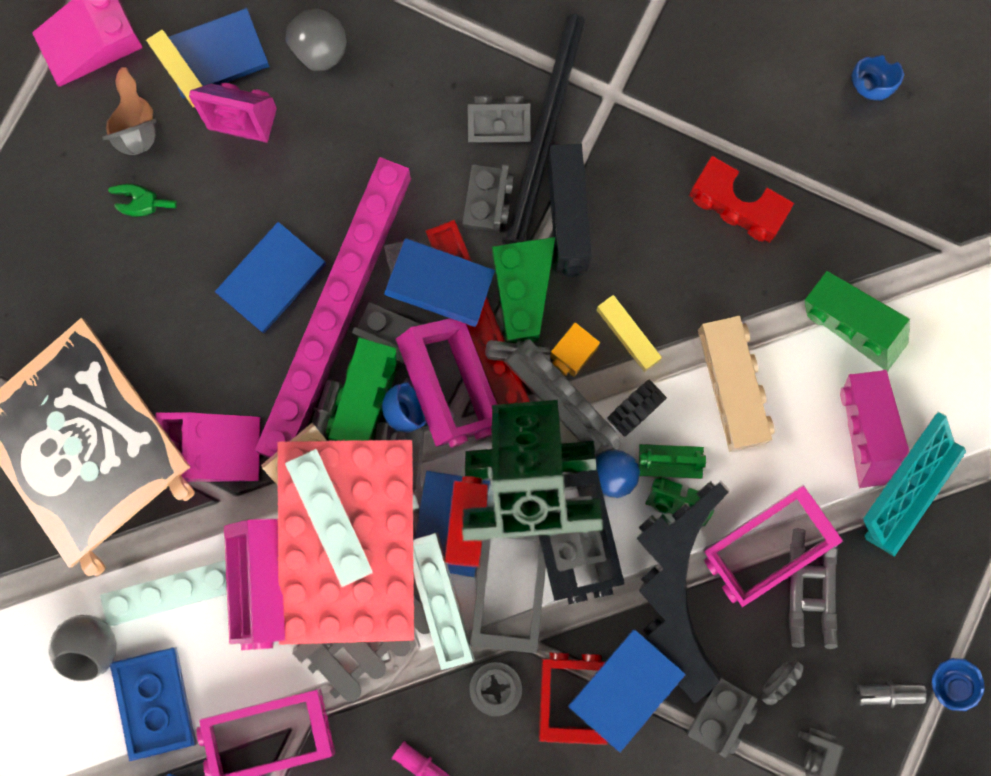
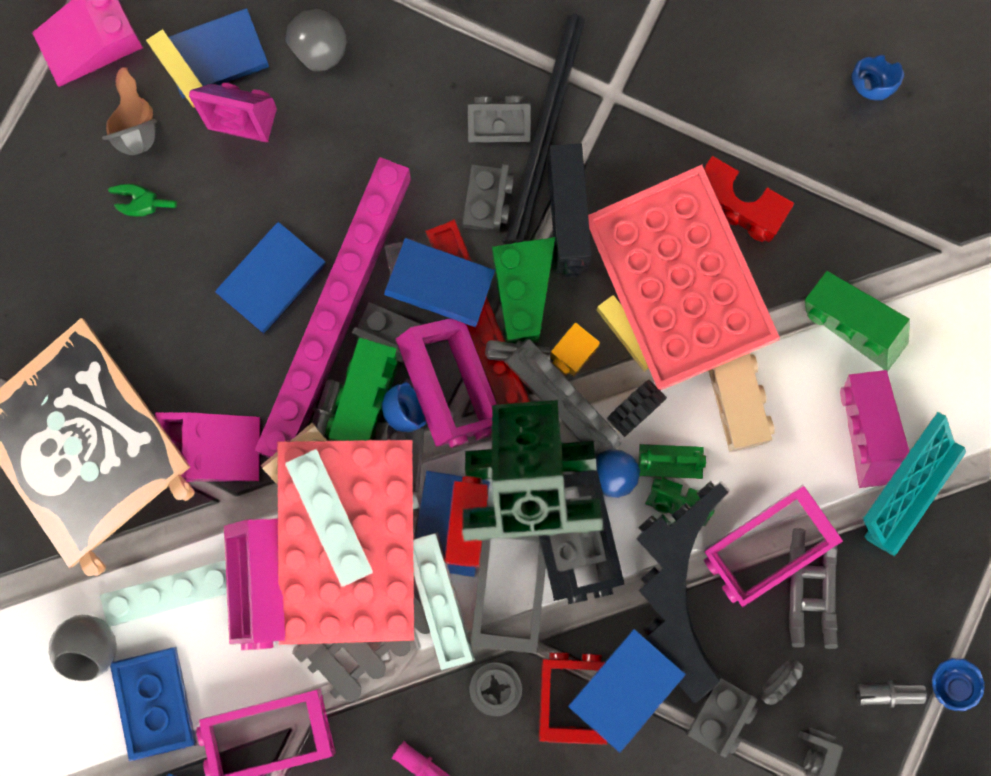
none -> coral plate [588,165,780,390]

